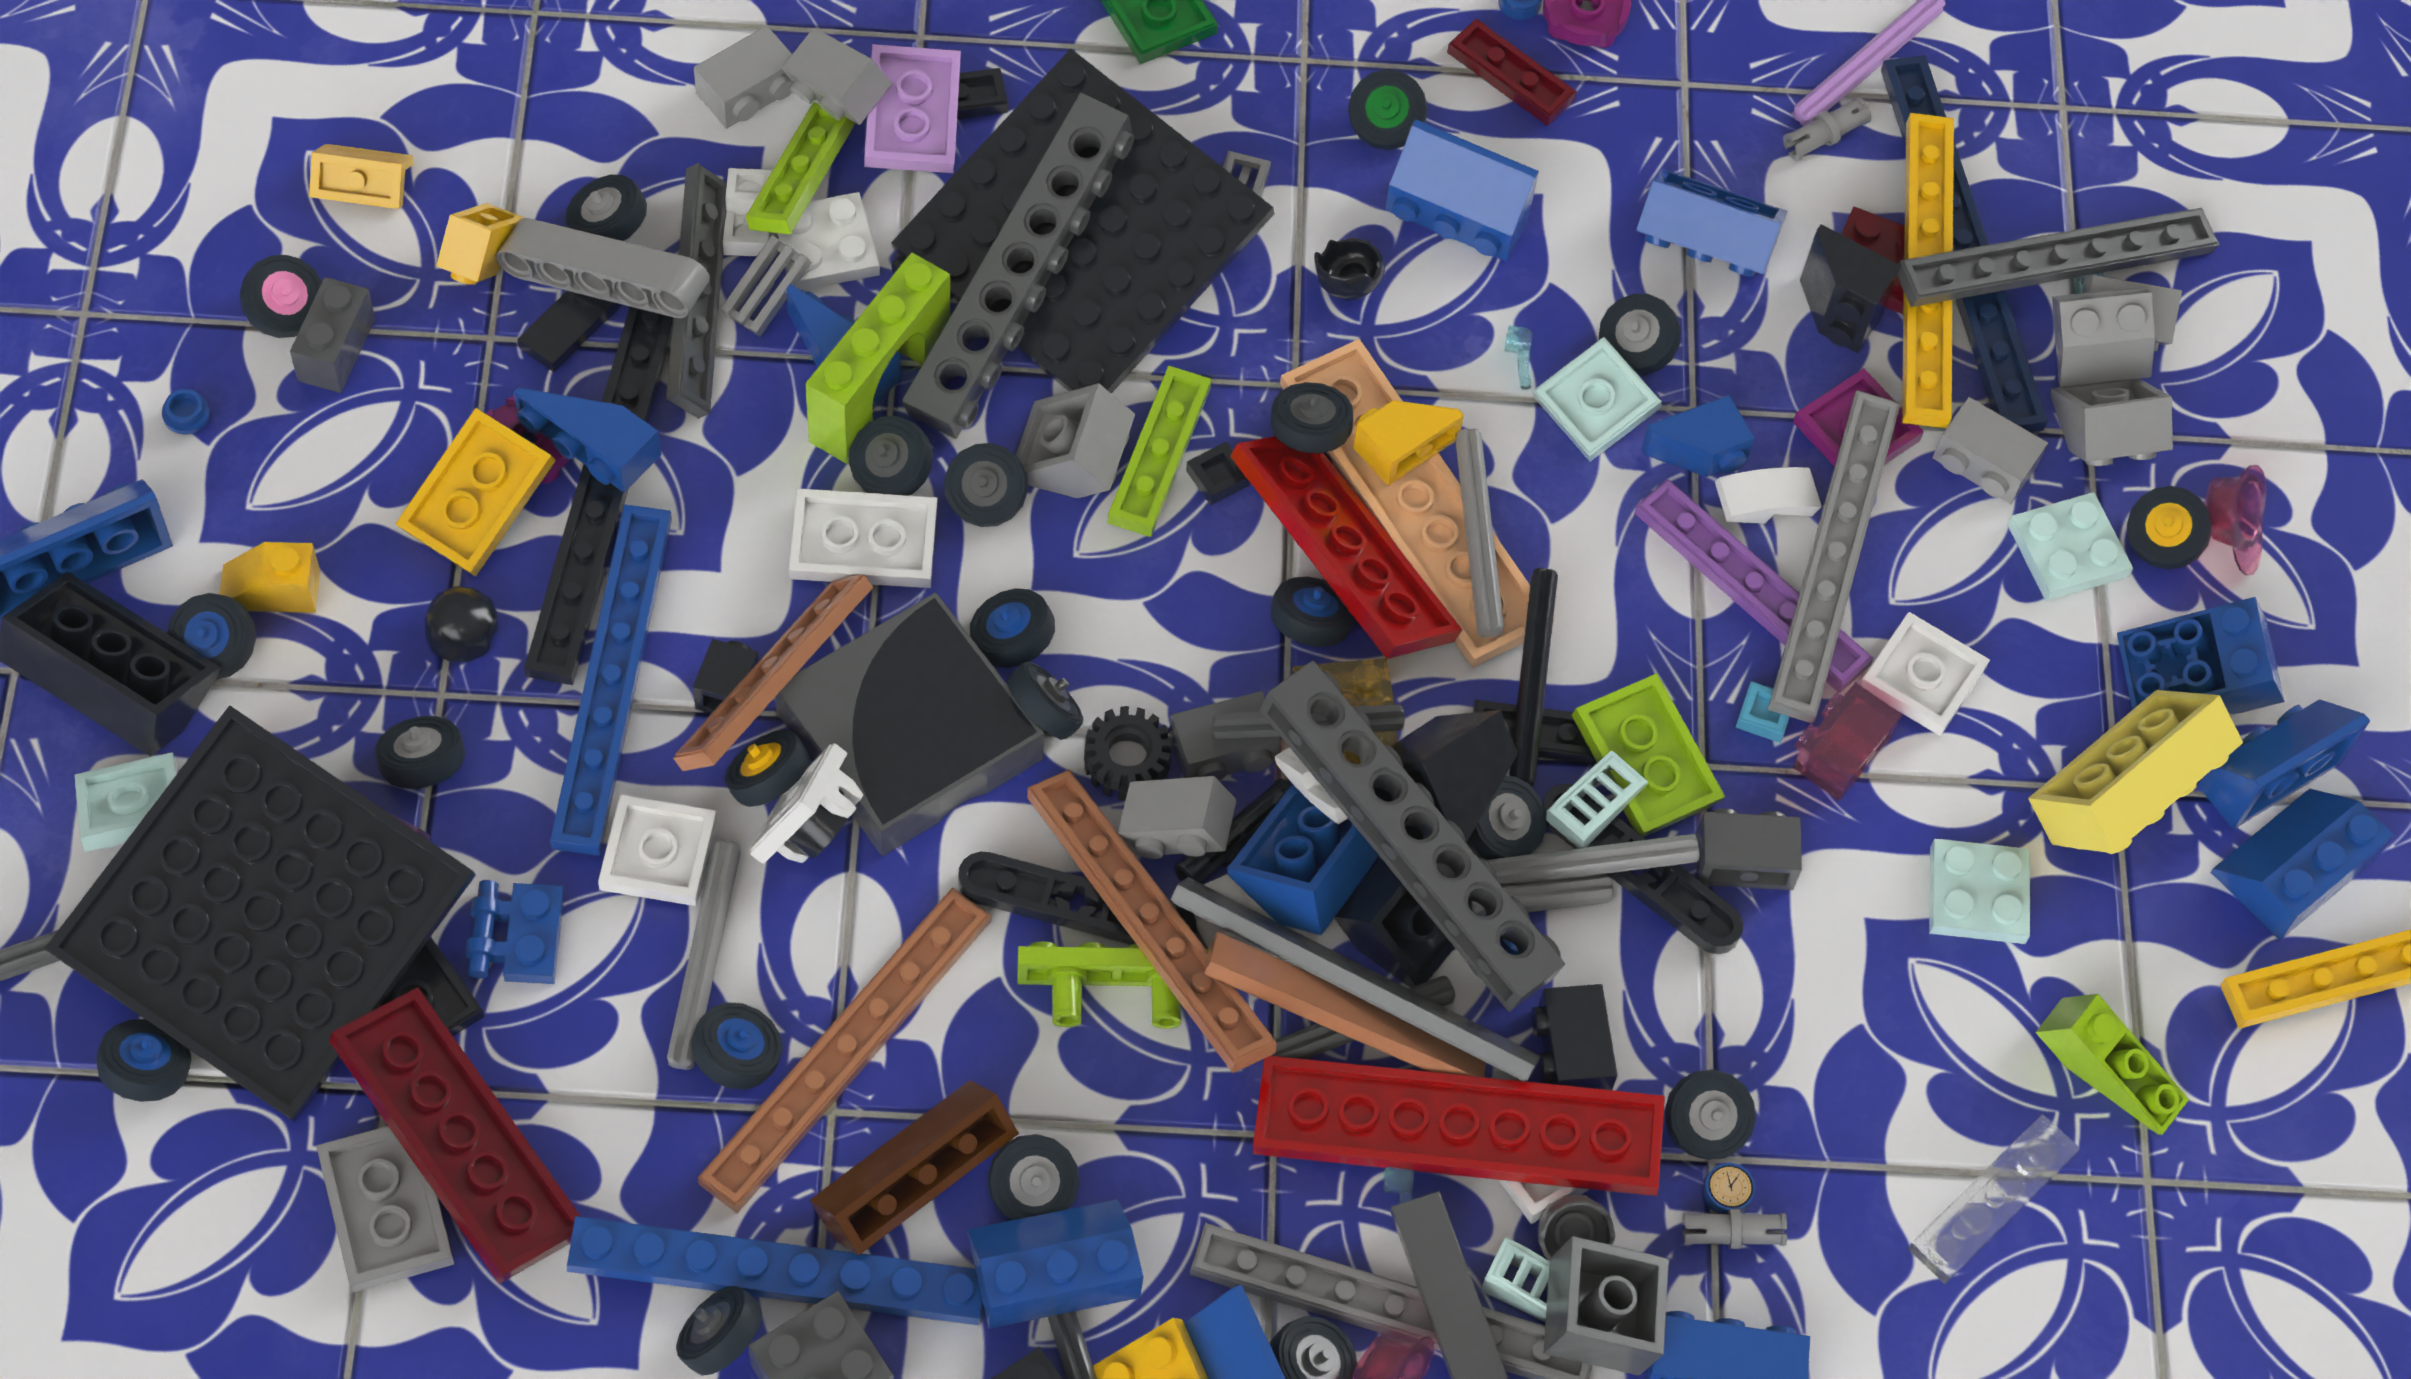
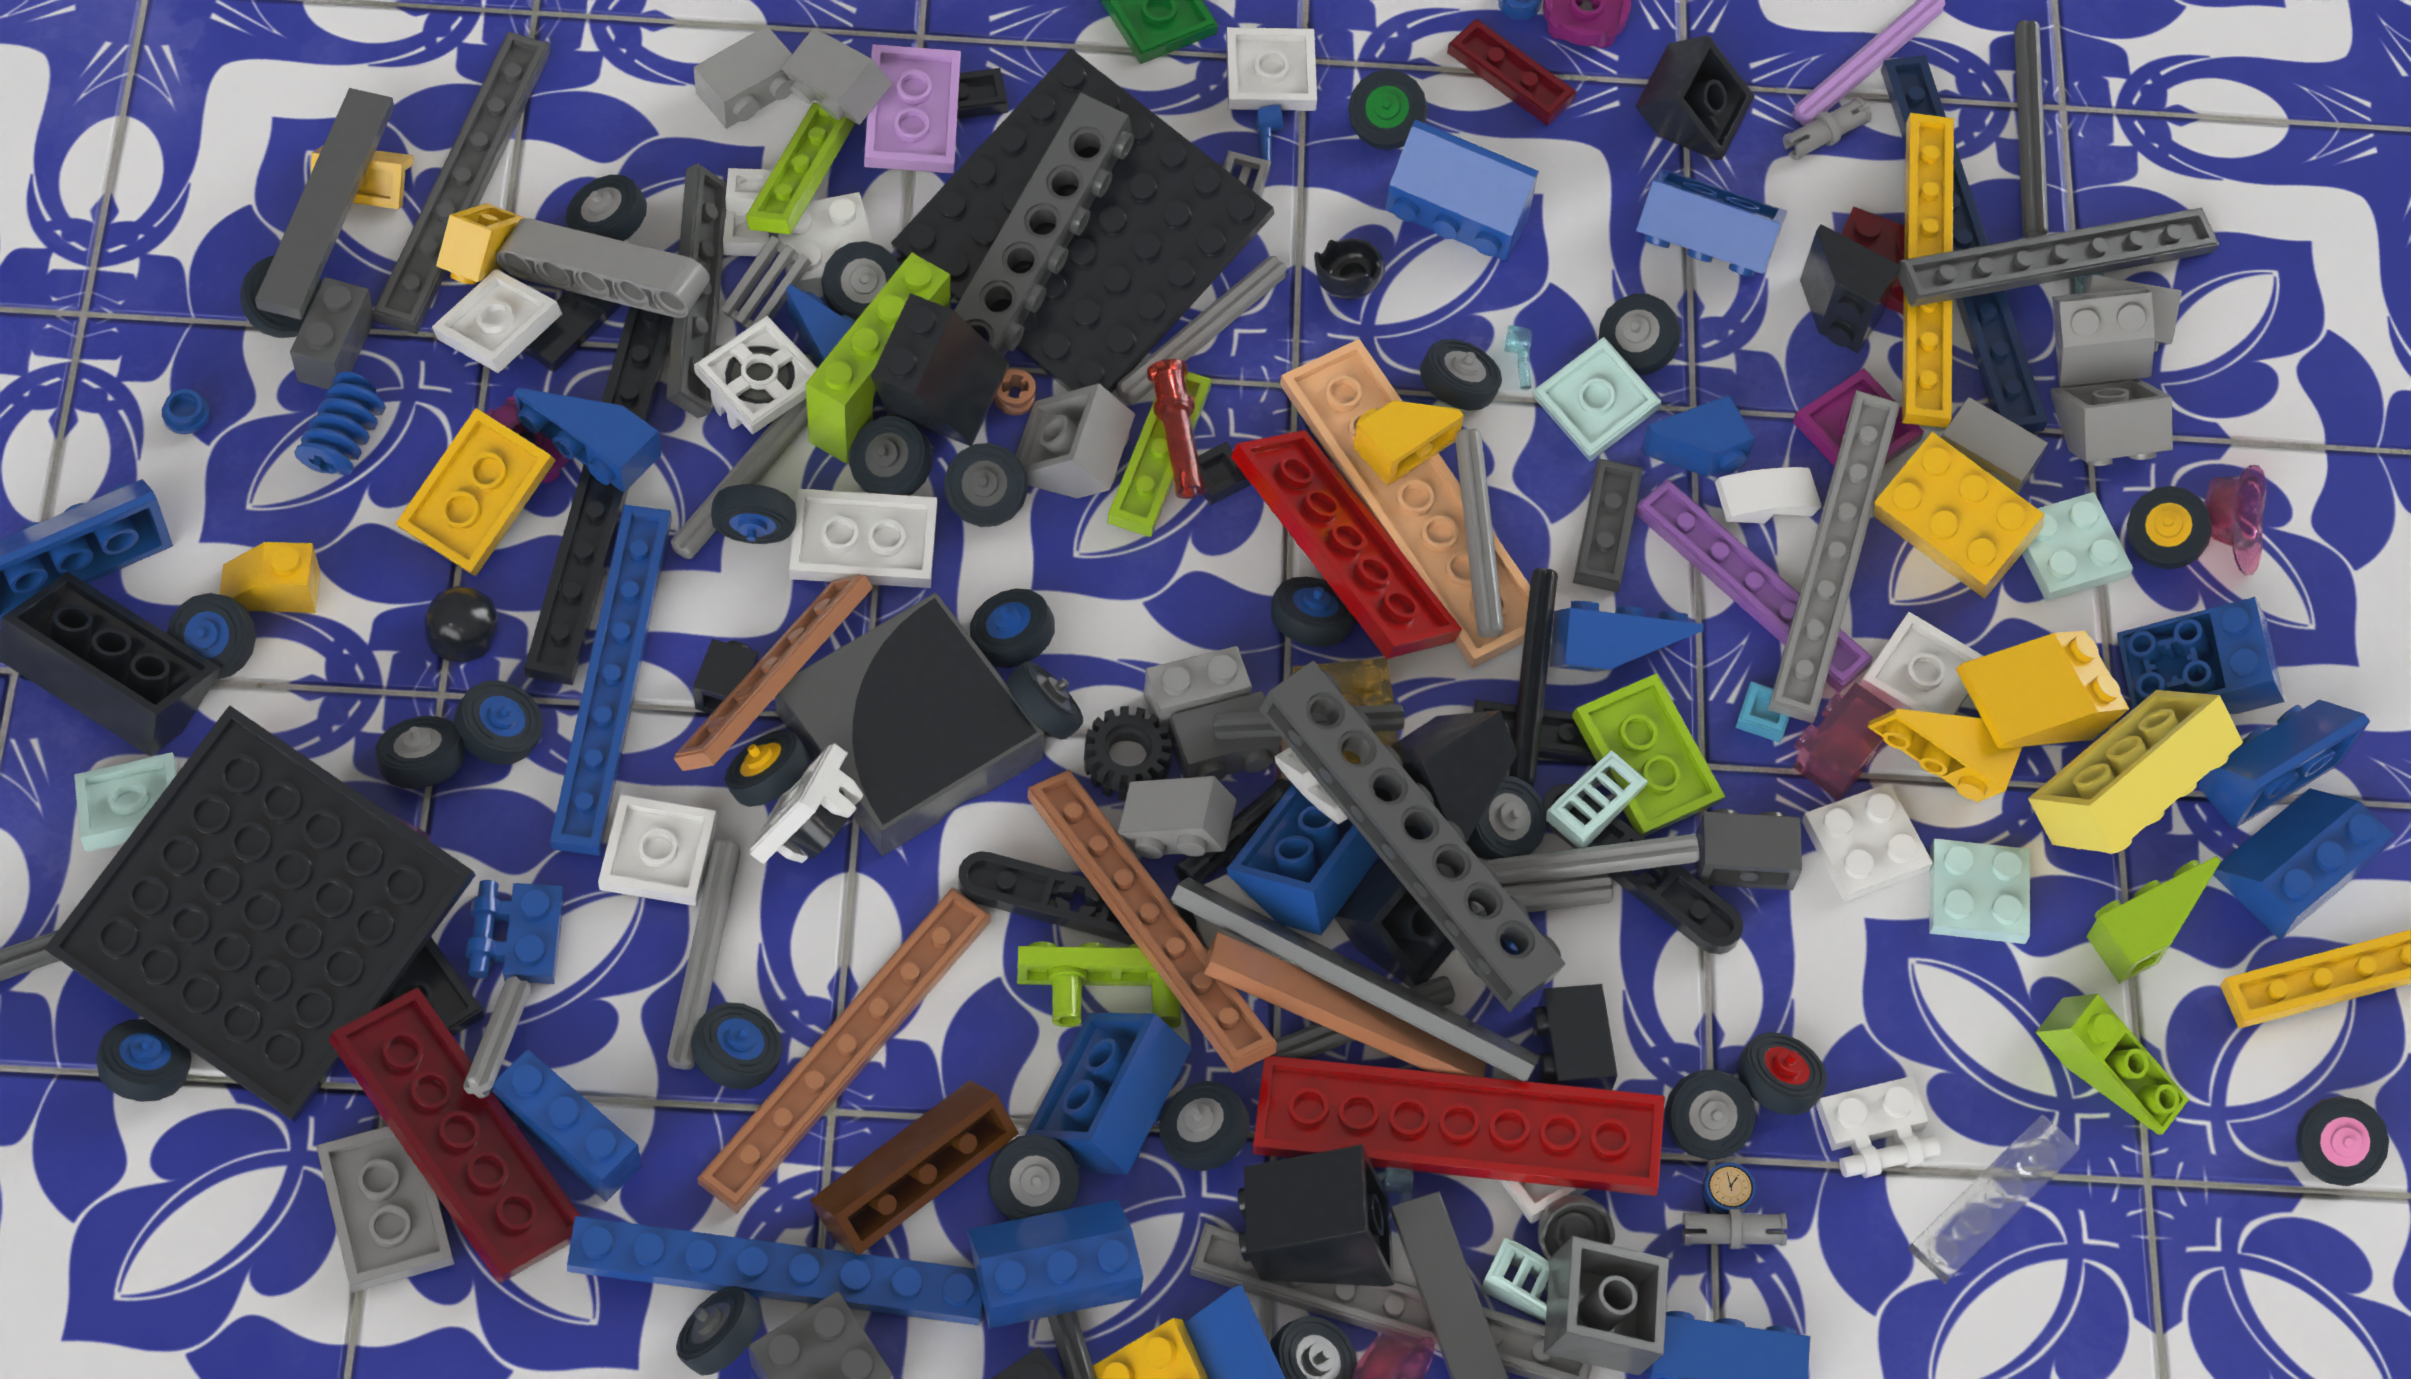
black wheel [1271,382,1353,453] -> none
none -> dark grey tile [255,88,394,320]
none -> blue piece [294,371,386,475]
none -> dark grey tile [373,32,551,334]
none -> white plate [432,269,562,373]
none -> black wheel [454,681,543,765]
none -> light grey axle [463,976,531,1098]
none -> blue brick [492,1049,642,1202]
none -> light grey axle [671,399,808,560]
none -> white piece [694,316,817,435]
none -> black wheel [711,484,797,544]
none -> black wheel [821,241,900,321]
none -> black slope [871,293,1009,446]
none -> nougat bush [994,369,1036,416]
none -> blue slope [1025,1013,1192,1175]
none -> light grey axle [1117,256,1287,405]
none -> light grey brick [1143,646,1252,731]
none -> clear red pin [1147,359,1205,499]
none -> black wheel [1159,1081,1250,1171]
none -> white plate [1226,27,1317,111]
none -> black slope [1238,1144,1394,1287]
none -> blue hand [1255,104,1283,165]
none -> black wheel [1420,339,1502,411]
none -> blue slope [1549,601,1704,672]
none -> dark grey tile [1573,458,1643,593]
none -> black slope [1635,35,1755,160]
none -> black wheel [1737,1032,1827,1115]
none -> white plate [1801,783,1933,902]
none -> white plate [1816,1076,1940,1178]
none -> yellow slope [1867,708,2022,802]
none -> yellow brick [1874,432,2044,599]
none -> yellow slope [1955,631,2129,749]
none -> dark grey axle [2014,20,2049,238]
none -> lime slope [2086,856,2221,984]
none -> black wheel [2296,1096,2389,1186]

